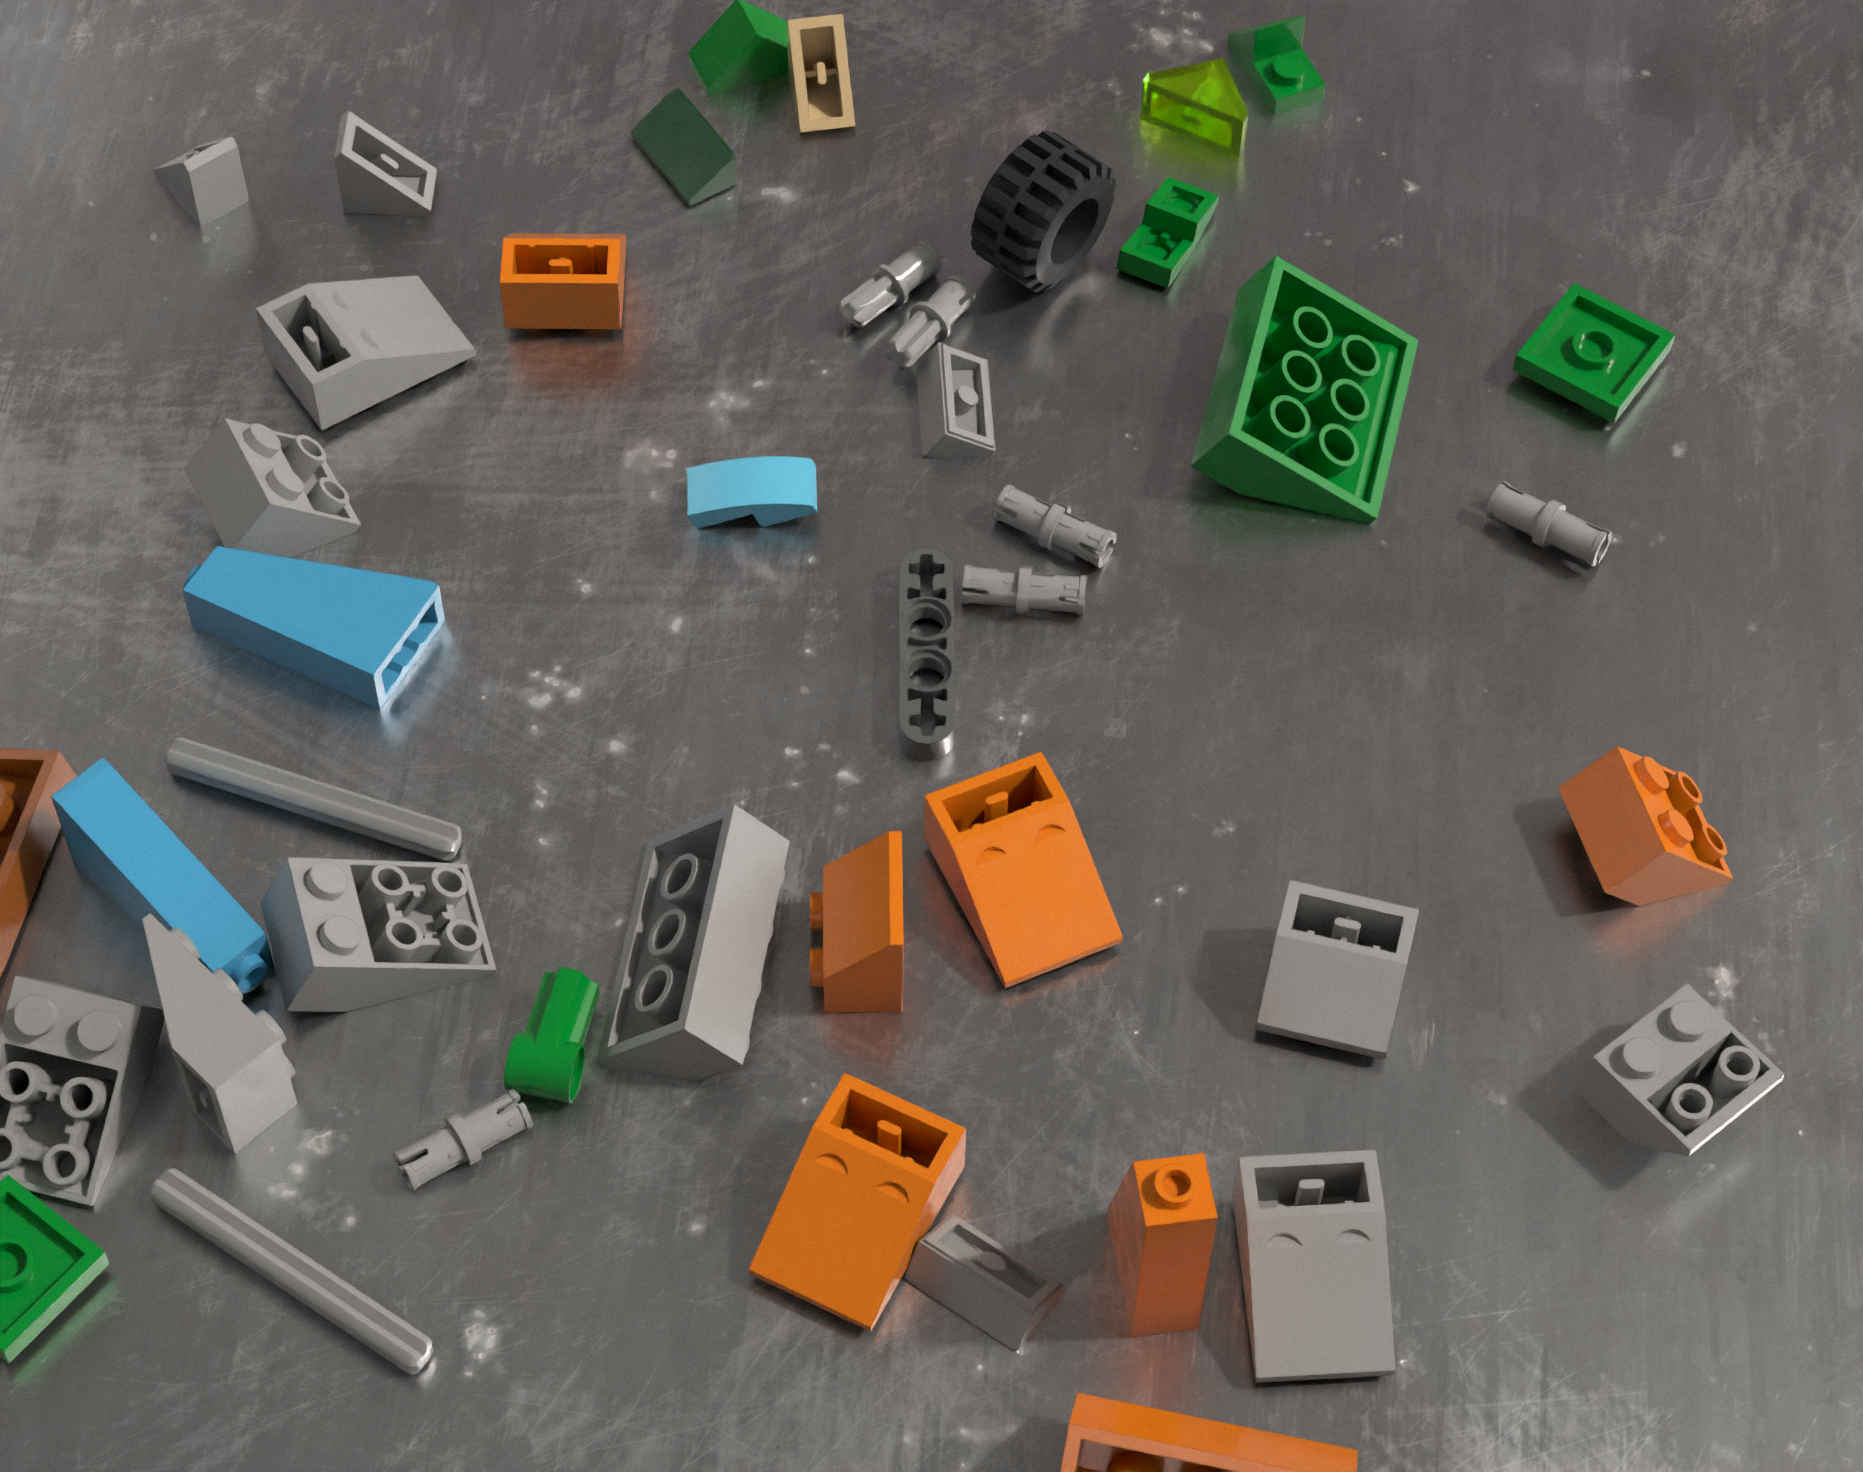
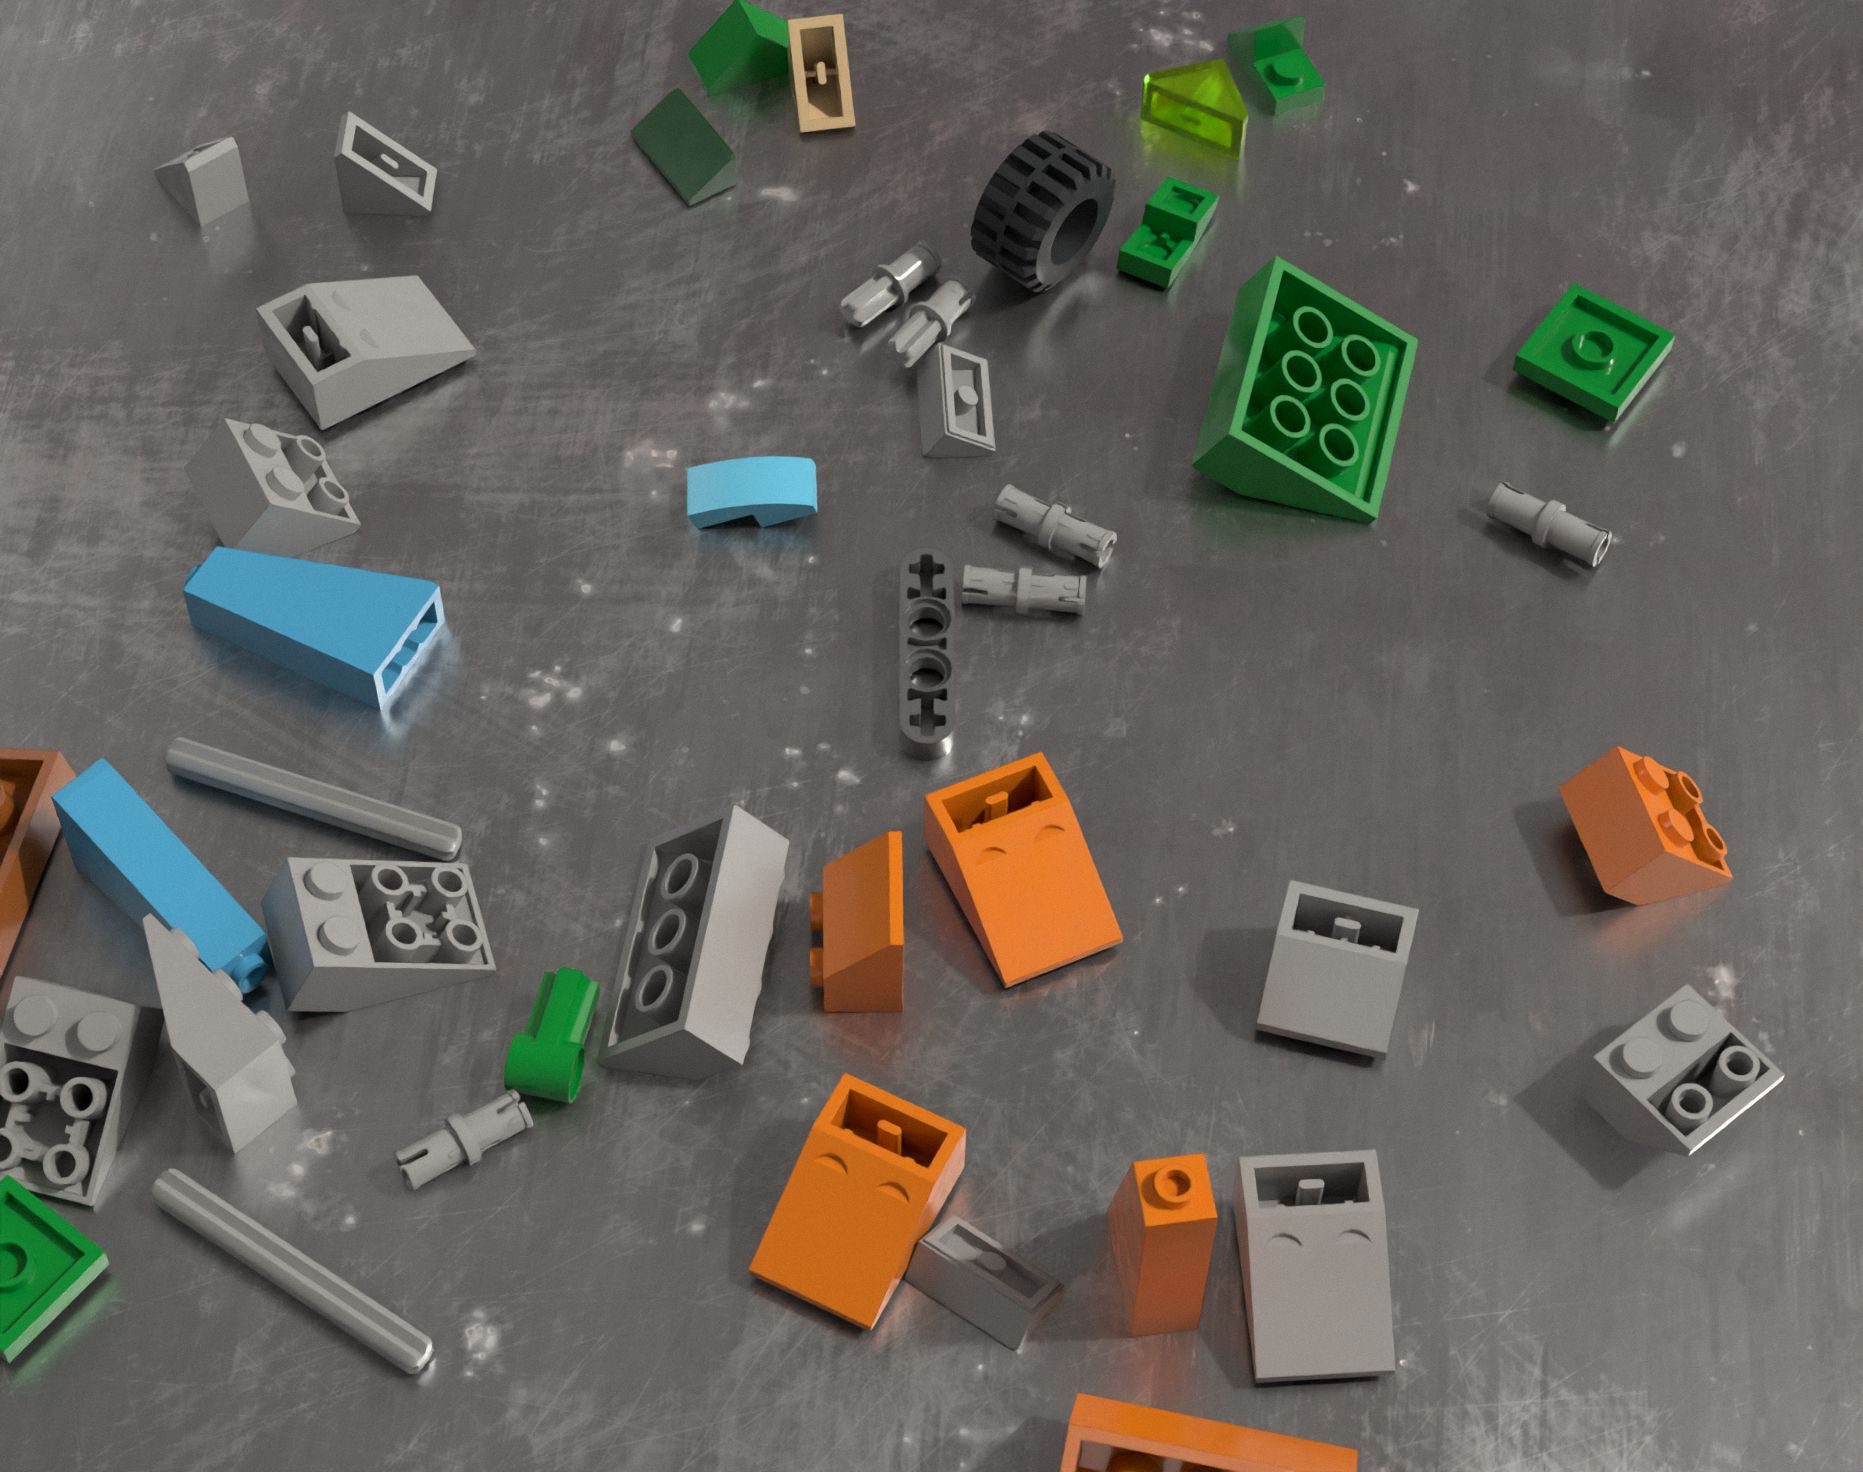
orange slope [500,233,626,329] -> none

